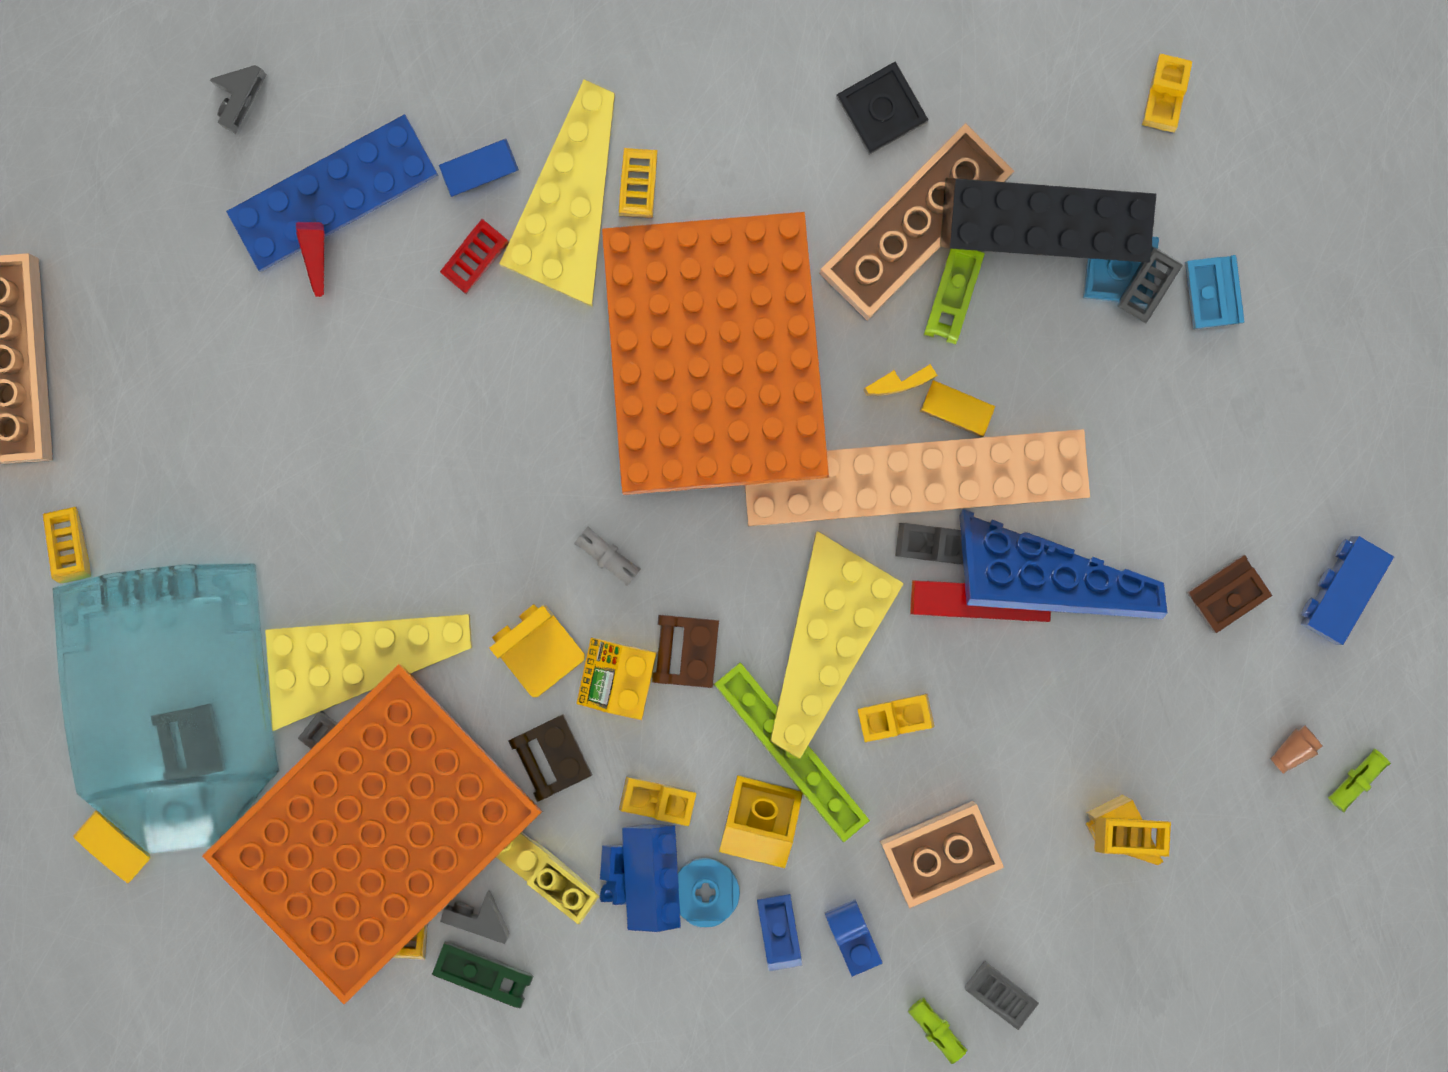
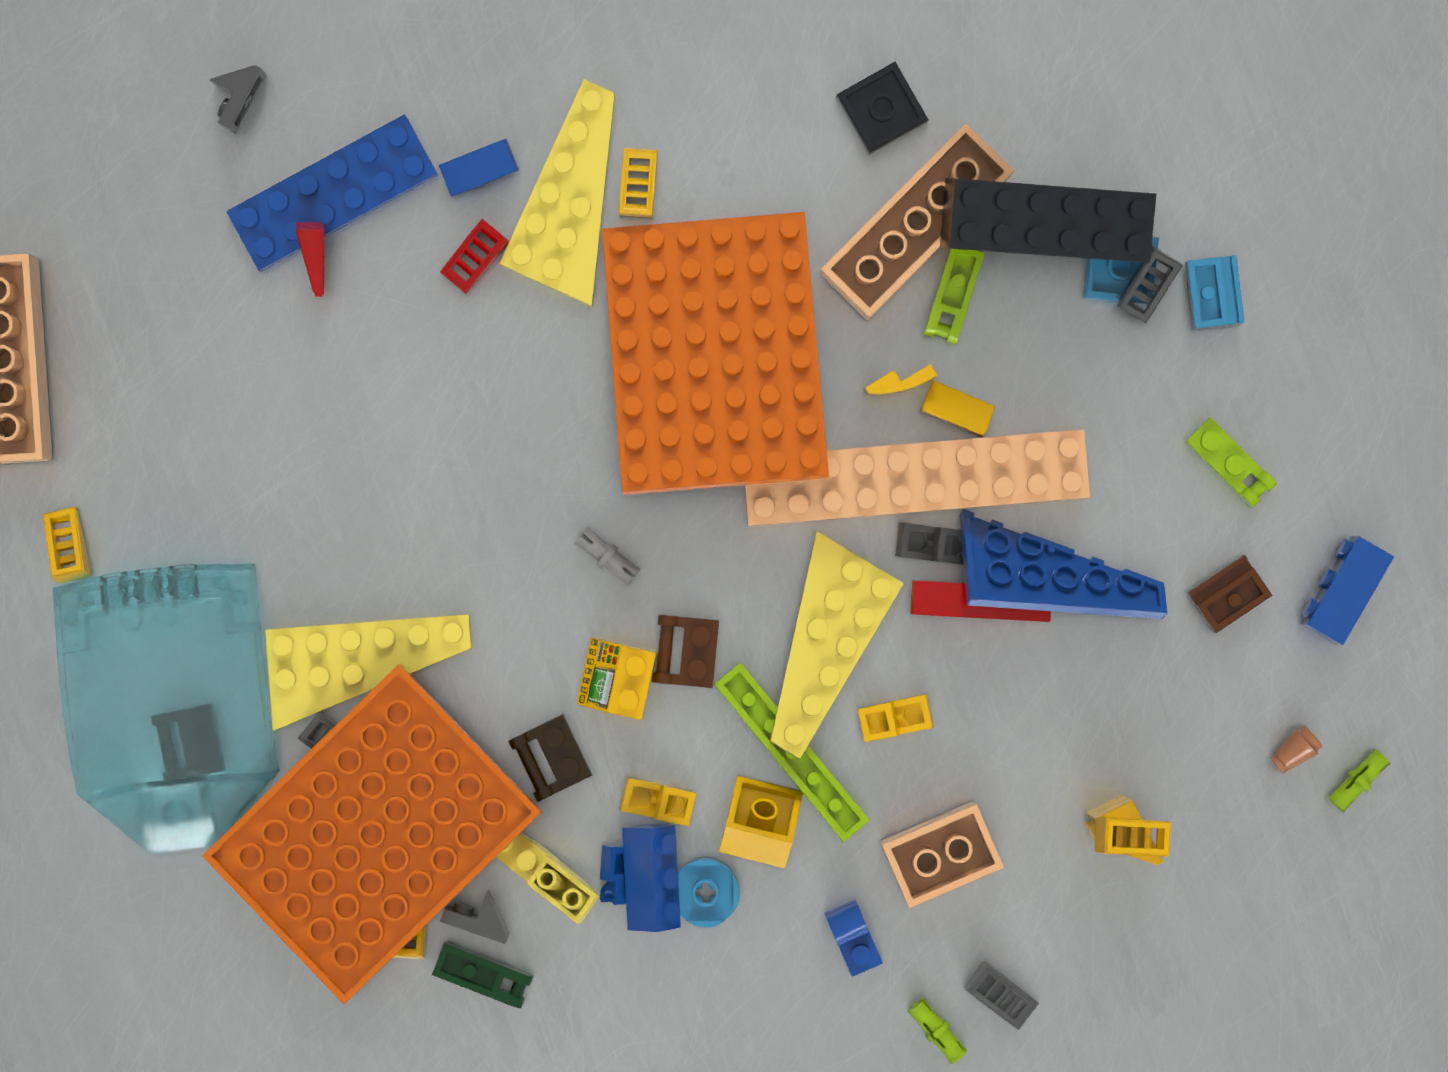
yellow slope [73,810,150,884] -> none
yellow bracket [489,604,585,697] -> none
blue plate [757,894,803,972] -> none
yellow slope [1142,53,1193,133] -> none
none -> lime plate [1185,417,1277,508]

